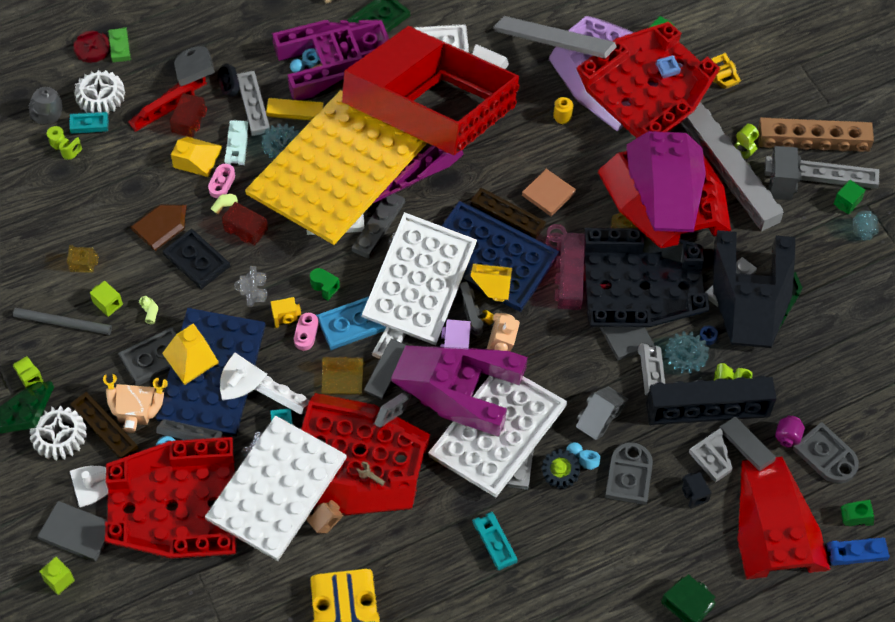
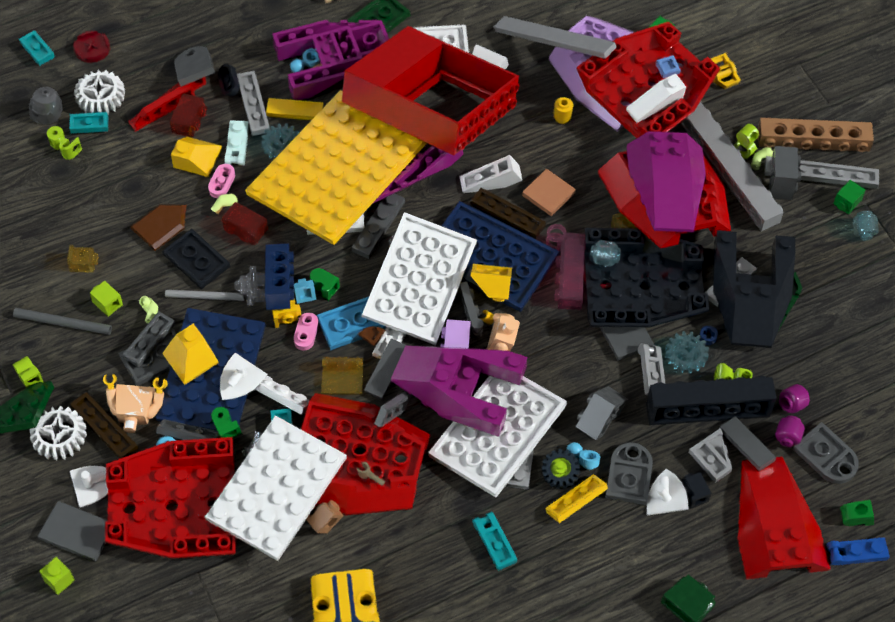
bright green plate [108,28,131,63] -> none
none -> teal plate [19,30,55,66]
none -> dark grey tile [122,311,176,367]
none -> light grey bar [165,290,245,301]
none -> green leg [211,407,242,438]
none -> dark blue brick [265,244,294,310]
none -> medium azure tile [294,278,316,304]
none -> reddish brown tile [357,326,386,346]
none -> white slope [460,155,522,193]
none -> yellow tile [545,474,608,523]
none -> clear light blue head [590,240,621,267]
none -> white slope [626,73,686,123]
none -> white shield [647,469,688,515]
none -> yellowish green arm [751,147,773,170]
none -> magenta head [779,384,810,414]

